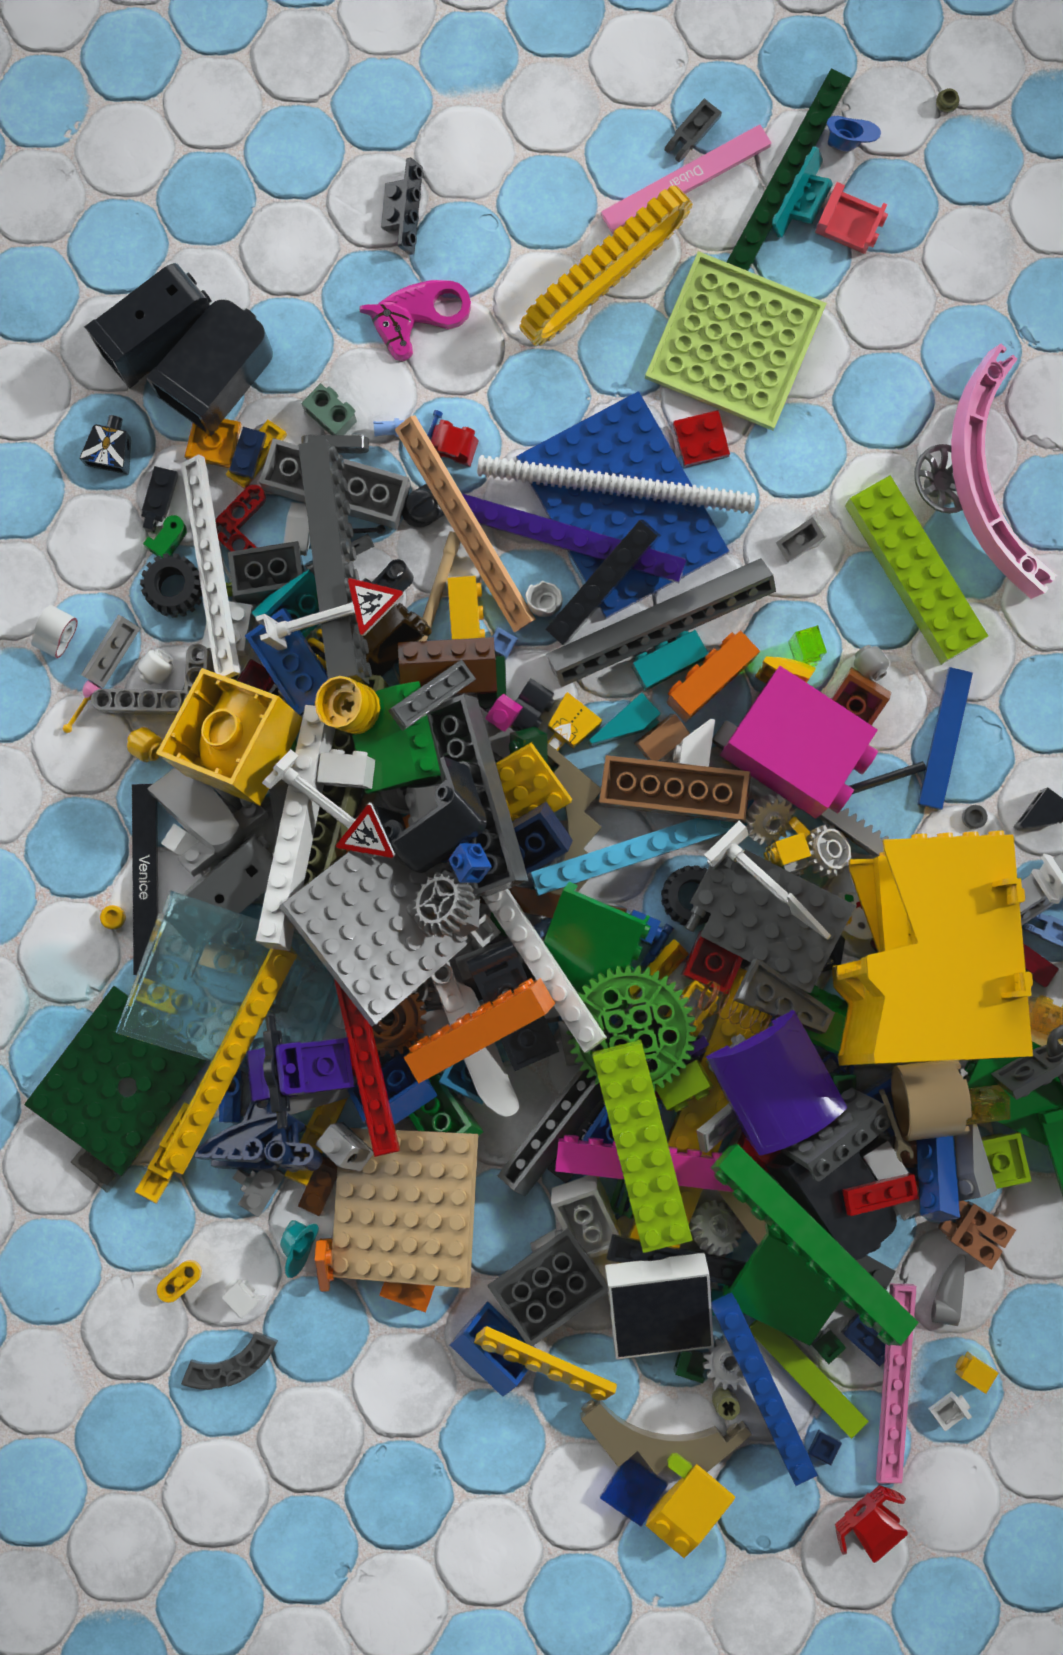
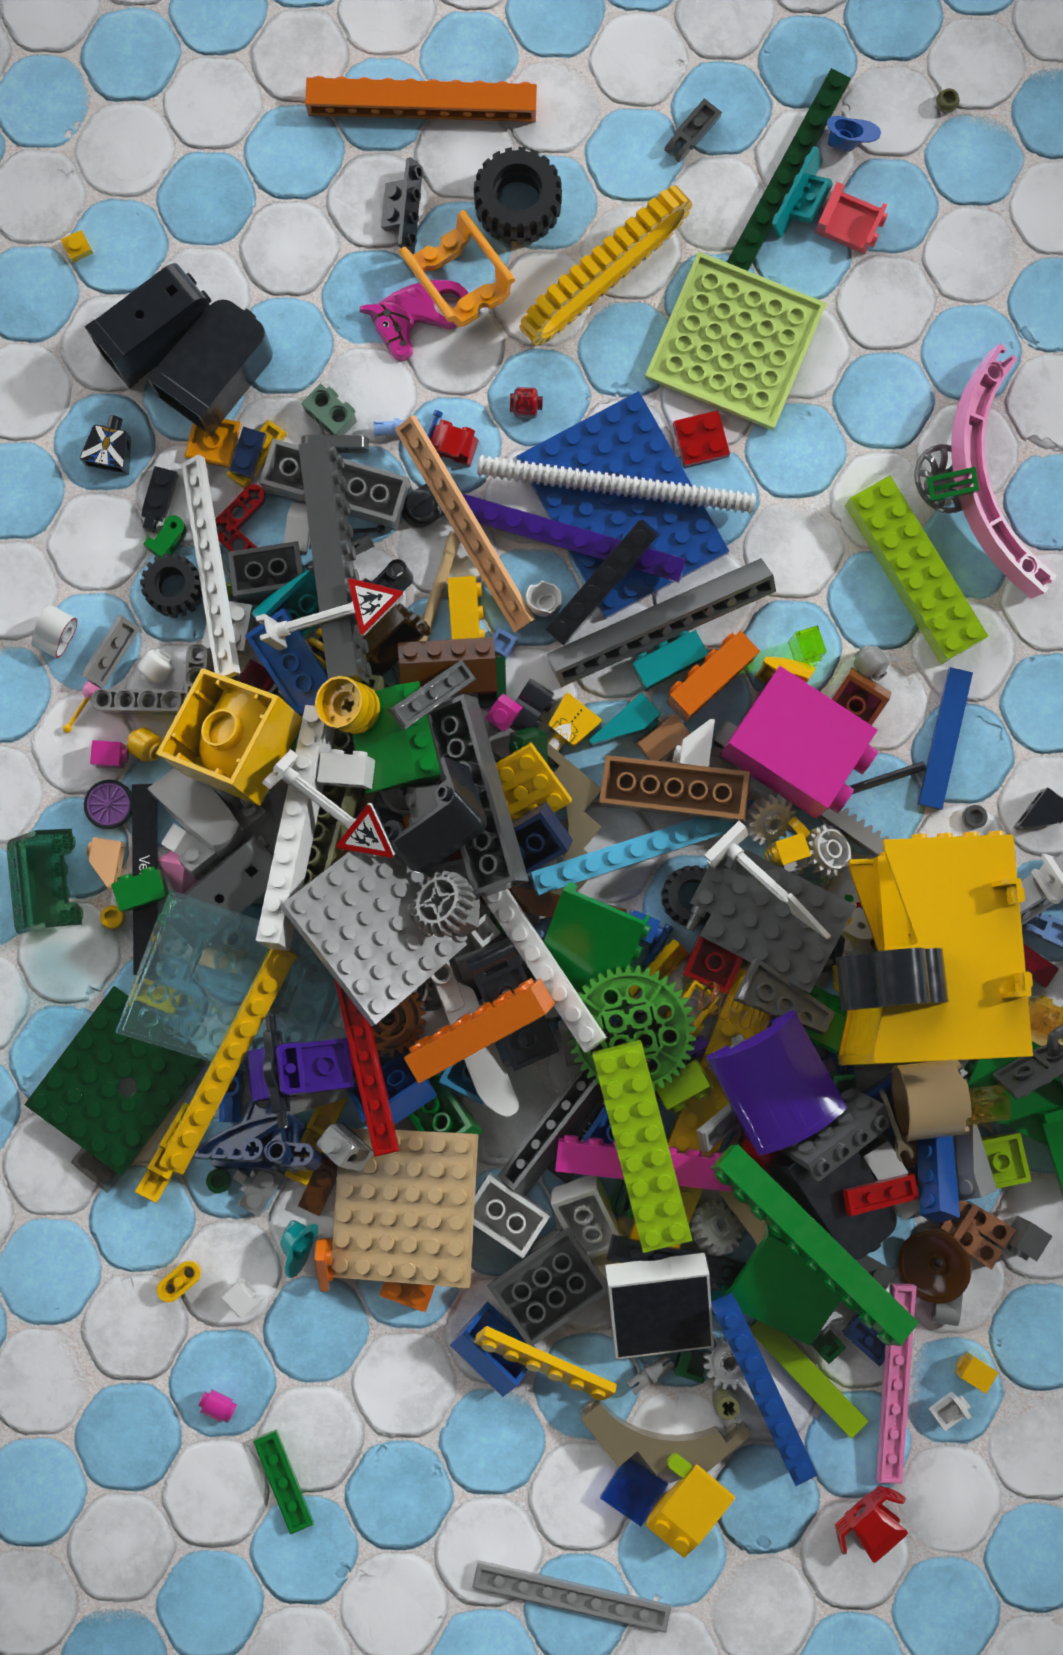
dark grey tile [181,1331,278,1390] -> none
blue brick [449,843,492,883] -> none
bright pink tile [601,124,772,234] -> none
light grey slope [776,516,827,562] -> none
dark blue tile [808,1430,842,1465] -> none
none -> clear green windscreen [7,829,83,934]
none -> yellow plate [61,230,93,263]
none -> medium lavender wheel [83,779,132,829]
none -> light nougat slope [87,837,127,889]
none -> dark pink brick [90,740,129,769]
none -> green brick [111,866,171,912]
none -> bright pink slope [157,851,198,896]
none -> dark pink brick [198,1389,237,1423]
none -> dark green tile [206,1168,232,1193]
none -> green tile [253,1429,314,1535]
none -> orange brick [305,76,537,122]
none -> light orange piece [399,210,515,327]
none -> light grey tile [472,1560,671,1633]
none -> black tyre [473,147,562,245]
none -> white brick [474,1172,550,1258]
none -> dark red head [510,387,543,419]
none -> light grey pin [626,1353,675,1395]
none -> black brick [836,948,949,1011]
none -> reddish brown dish [898,1229,972,1304]
none -> green tile [927,467,980,502]
none -> dark grey piece [1007,1216,1053,1261]

